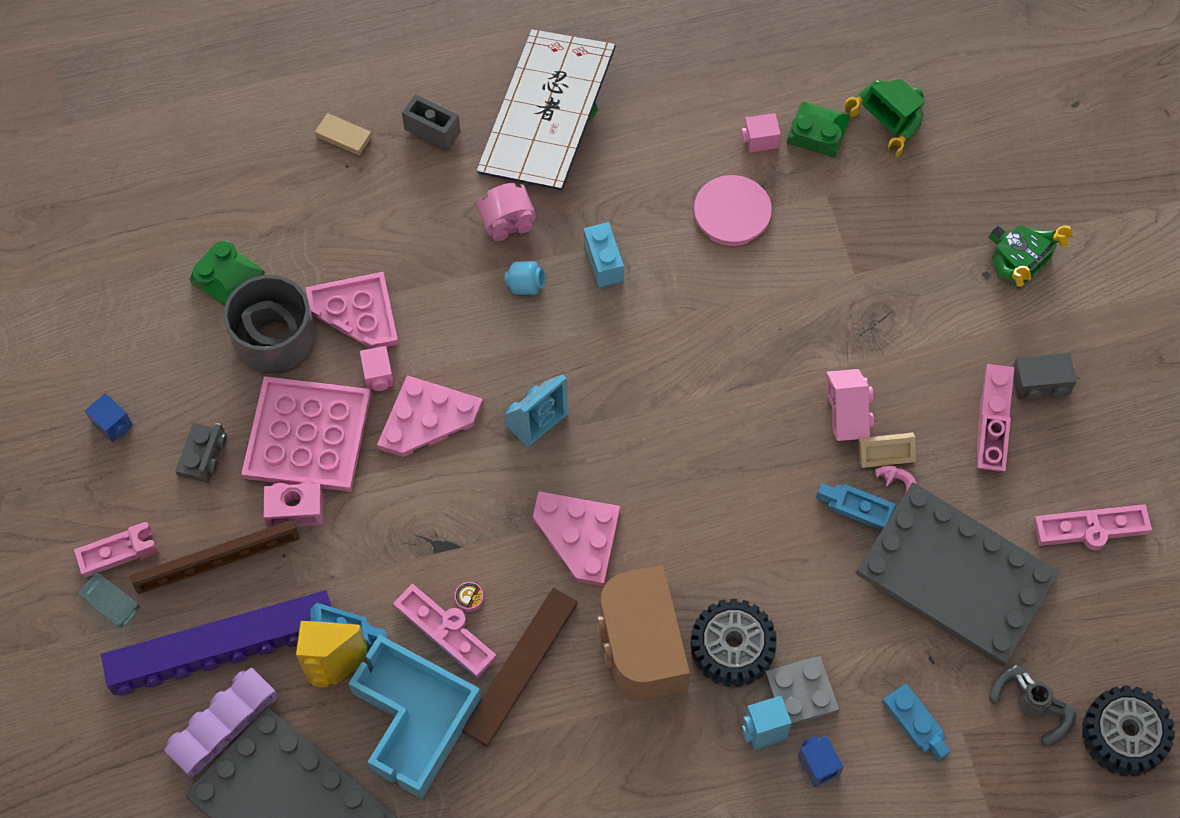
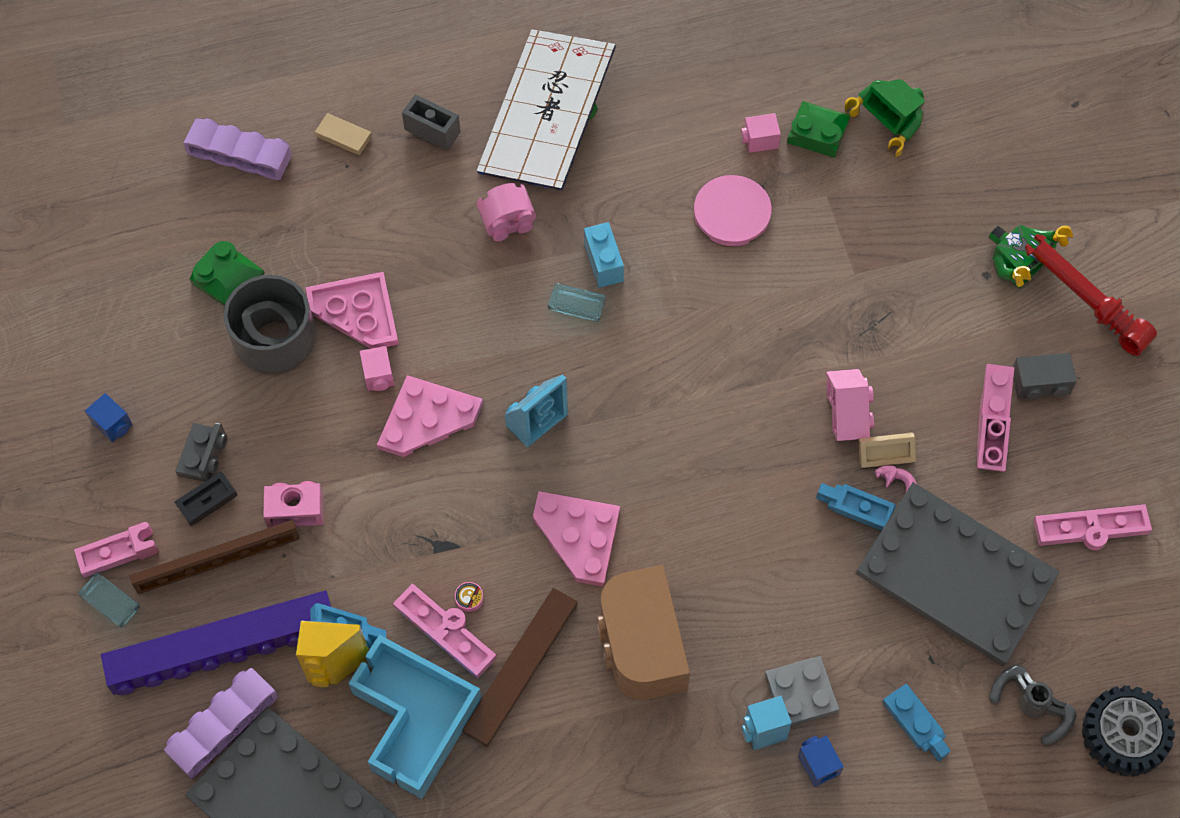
bright pink plate [241,376,371,492] -> none
medium azure head [505,261,546,295] -> none
wheel [691,599,777,687] -> none
none -> black plate [174,471,238,526]
none -> lavender brick [183,118,292,180]
none -> clear light blue tile [548,283,606,322]
none -> red piece [1025,234,1157,356]

